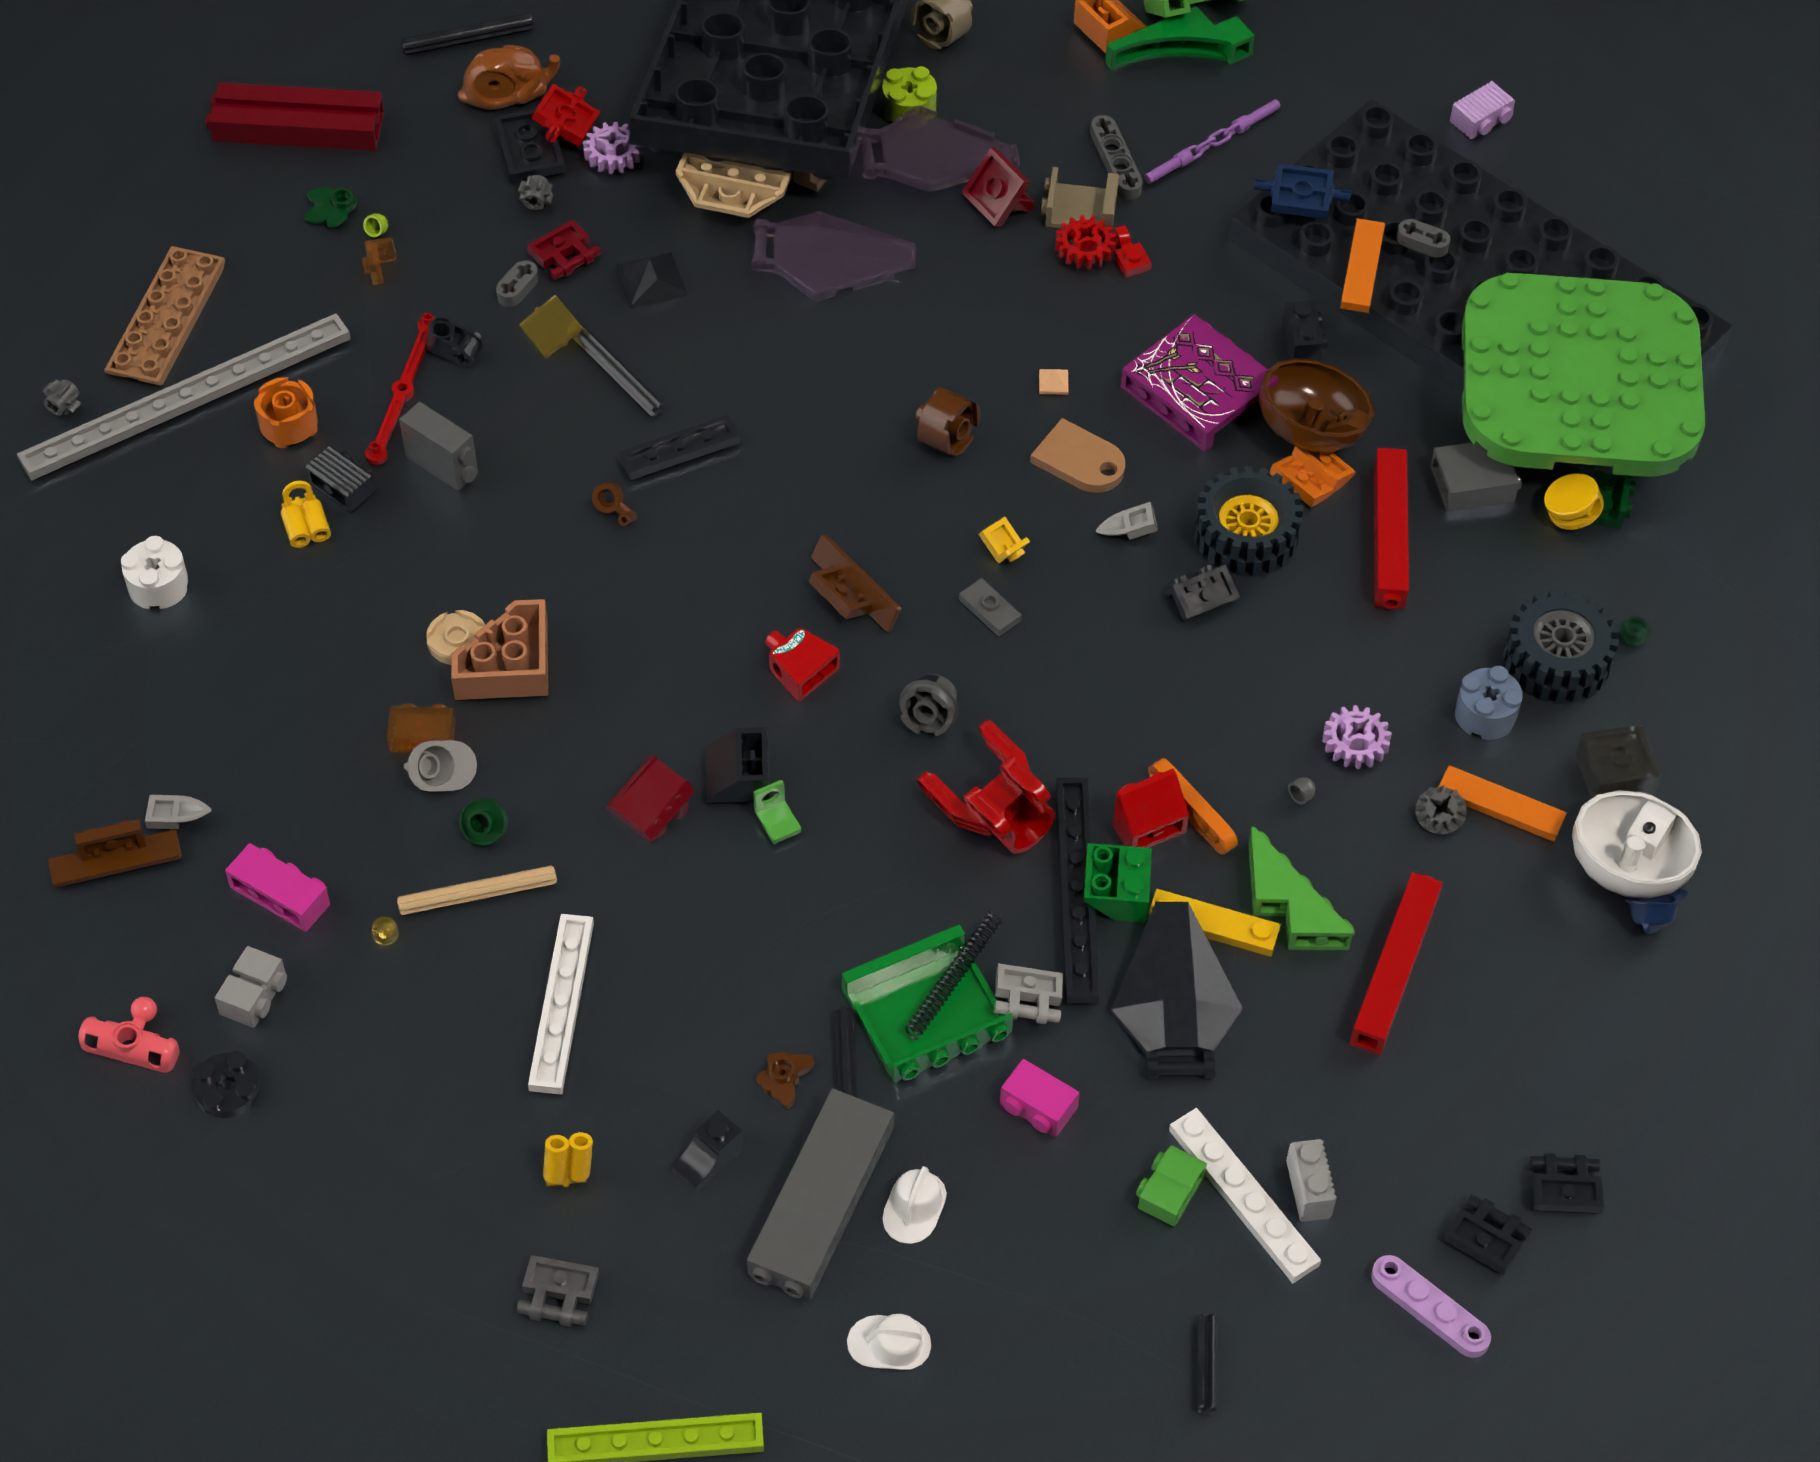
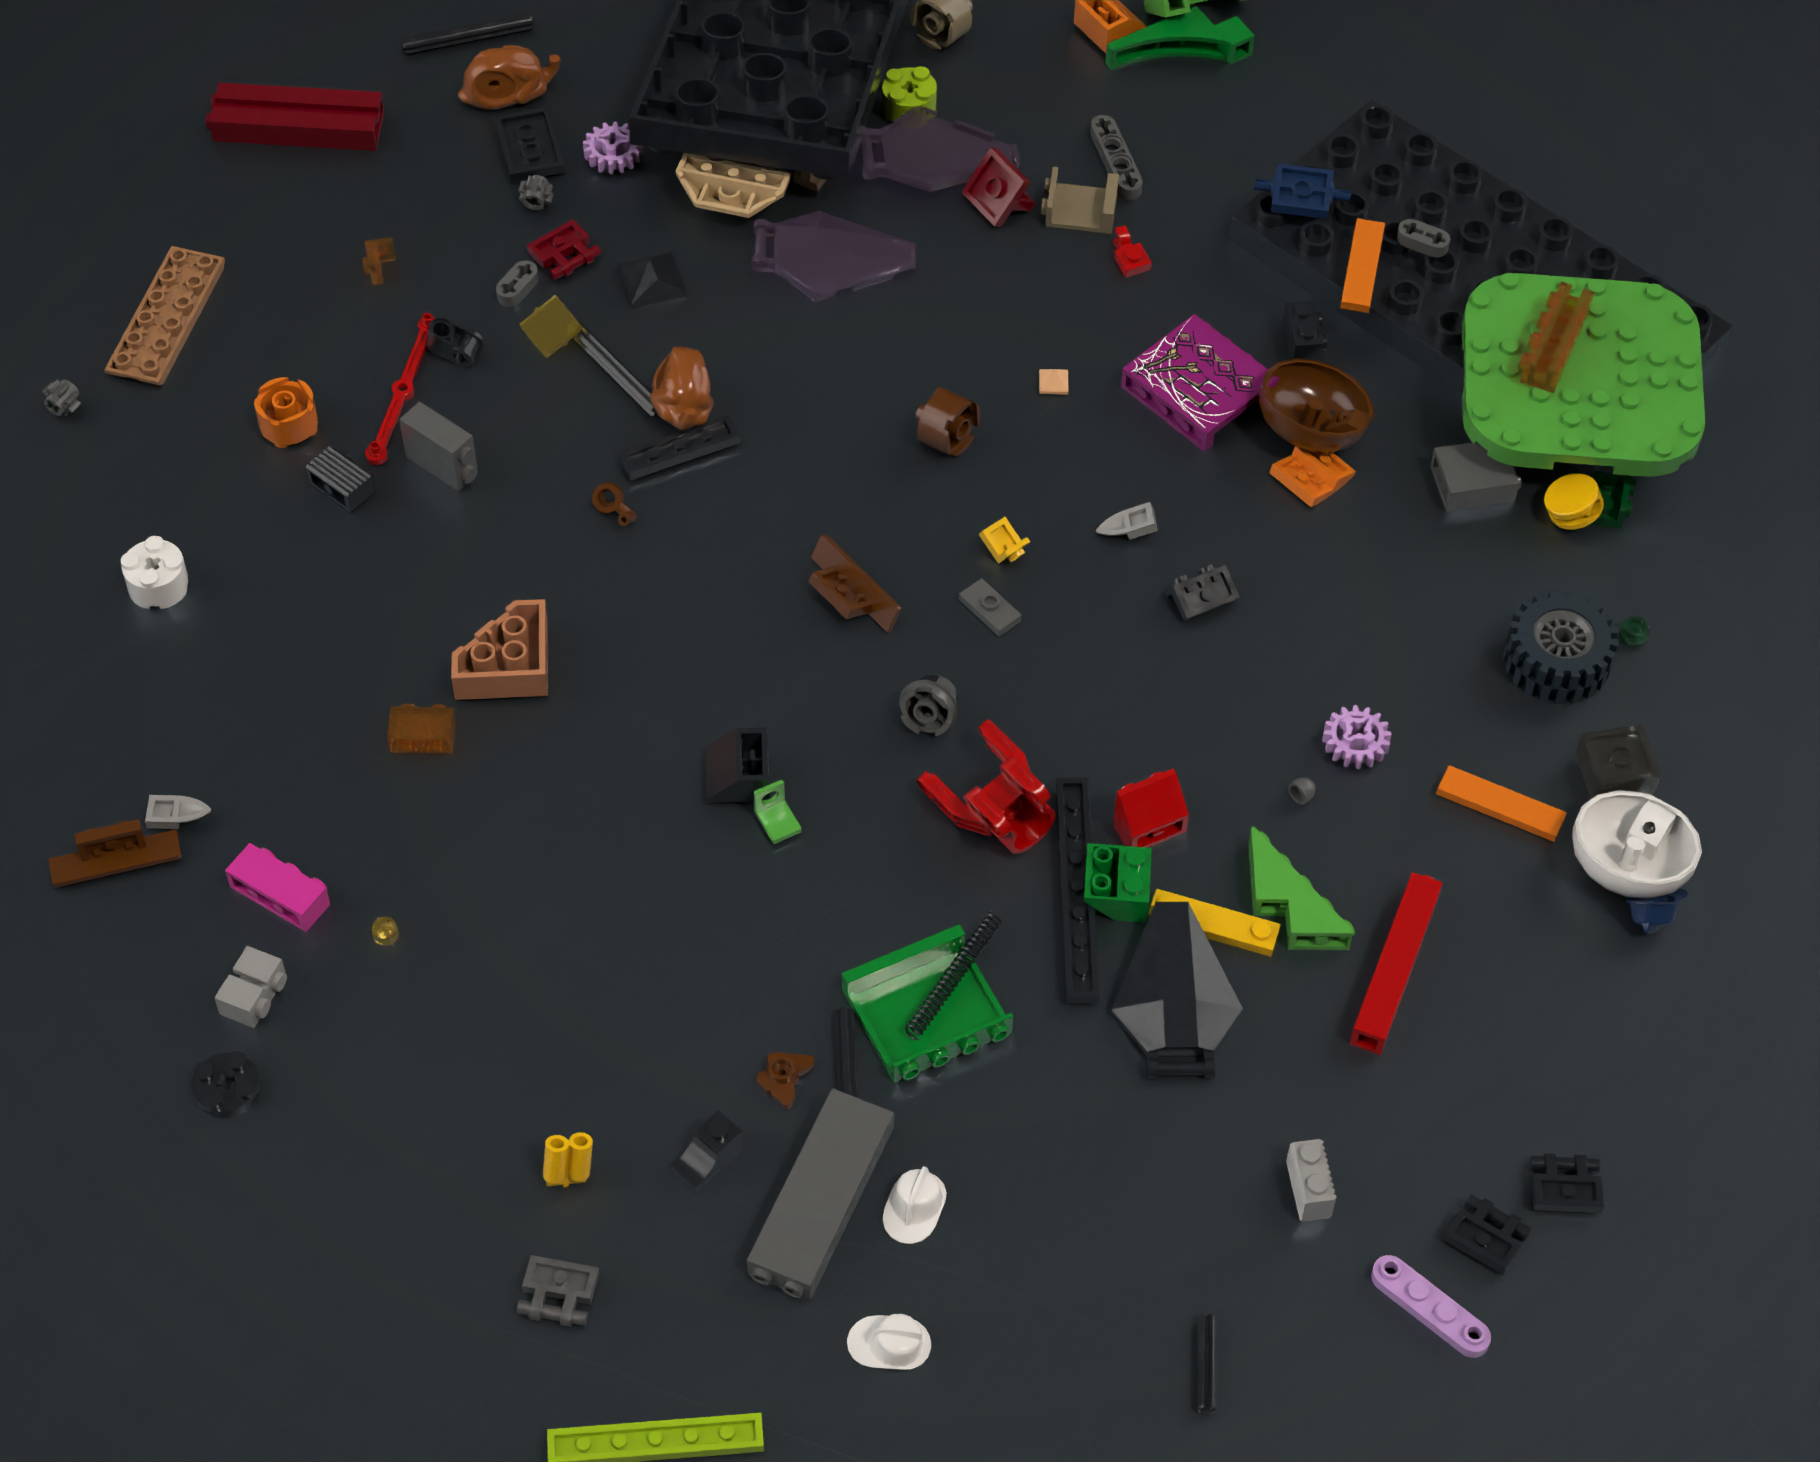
light grey plate [17,313,351,481] -> none
coral piece [78,997,180,1073] -> none
yellow piece [281,481,331,548] -> none
dark green plate [304,187,357,228] -> none
lime hinge [363,213,389,237] -> none
tan axle [397,866,557,915] -> none
light grey piece [404,740,477,792] -> none
tan tile [426,610,485,665] -> none
dark green plate [460,798,508,846] -> none
white plate [528,914,594,1094] -> none
red plate [531,84,601,147] -> none
dark red slope [606,755,695,843] -> none
red torso [765,628,840,702] -> none
light grey plate [994,963,1063,1024] -> none
dark pink brick [1000,1059,1080,1137] -> none
medium nougat tile [1030,418,1125,493] -> none
red gear [1055,215,1116,269] -> none
bright green brick [1136,1145,1207,1227] -> none
medium lavender piece [1143,99,1281,184] -> none
orange beam [1148,758,1238,855] -> none
white plate [1169,1108,1321,1284] -> none
black wheel [1194,466,1303,576] -> none
red brick [1374,448,1409,609] -> none
dark grey gear [1416,785,1467,835] -> none
lavender brick [1450,81,1515,139] -> none
sand blue brick [1455,666,1523,740] -> none
none -> dark orange piece [650,346,714,431]
none -> clear orange brick [1518,281,1595,393]

